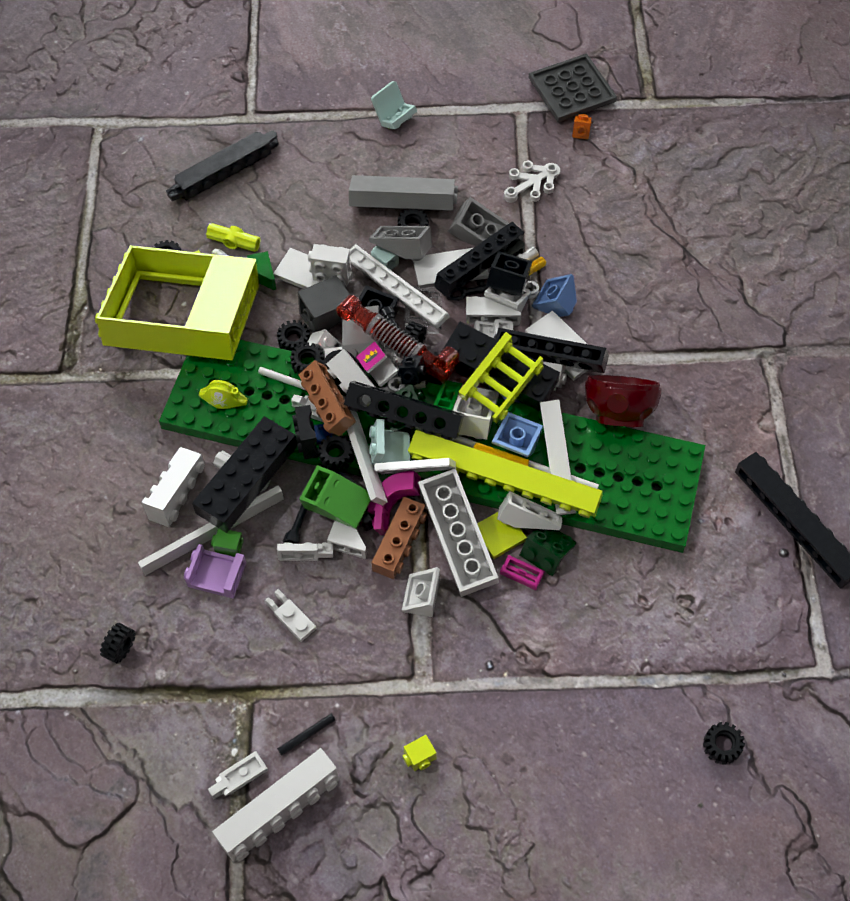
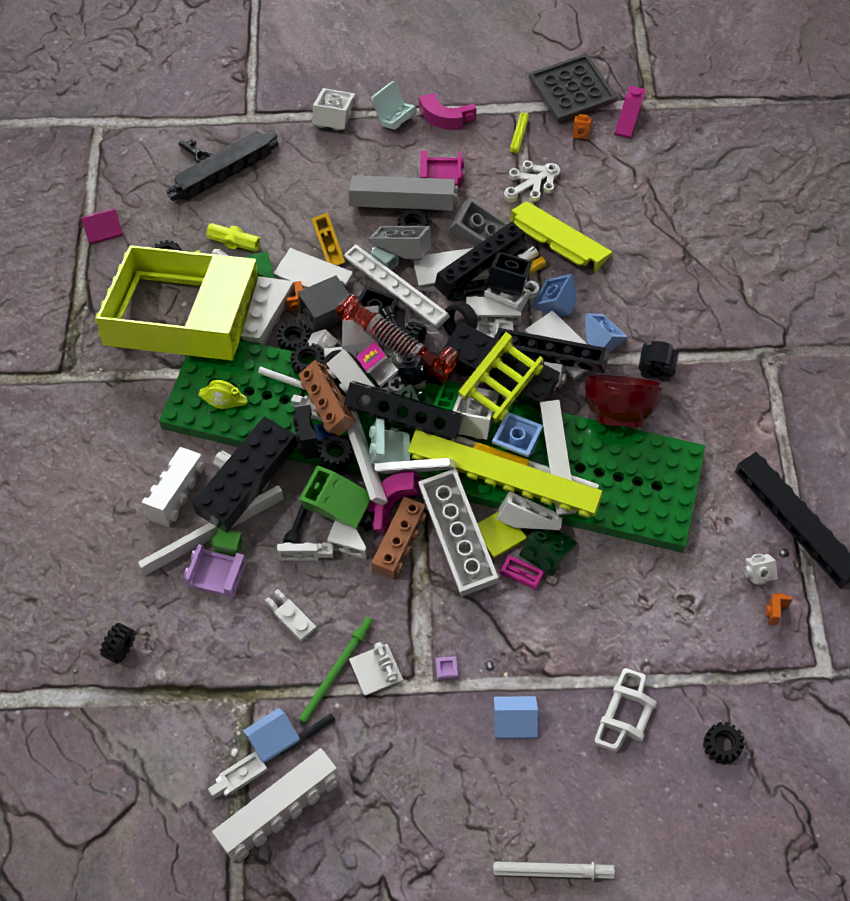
white brick [308,244,351,285] -> none
white slope [402,567,440,617] -> none
neon yellow brick [402,735,437,771] -> none
none -> dark pink slope [81,208,124,245]
none -> black piece [178,139,212,163]
none -> white wedge [241,276,295,345]
none -> light blue slope [243,708,300,763]
none -> orange bracket [286,281,305,311]
none -> bright green bar [299,617,373,724]
none -> yellow slope [311,213,346,266]
none -> white slope [312,88,355,130]
none -> white hinge [349,642,403,696]
none -> dark pink arch [419,93,477,130]
none -> dark pink panel [420,151,465,188]
none -> lavender tile [435,656,458,680]
none -> black tyre [443,302,478,336]
none -> white axle [493,861,615,881]
none -> light blue slope [494,696,538,739]
none -> neon yellow axle [510,112,529,154]
none -> neon yellow slope [510,201,612,273]
none -> light blue slope [585,313,628,353]
none -> white bar [595,668,657,752]
none -> dark pink slope [614,86,646,139]
none -> black brick [638,341,679,381]
none -> white brick [744,554,778,585]
none -> orange bracket [765,593,793,626]

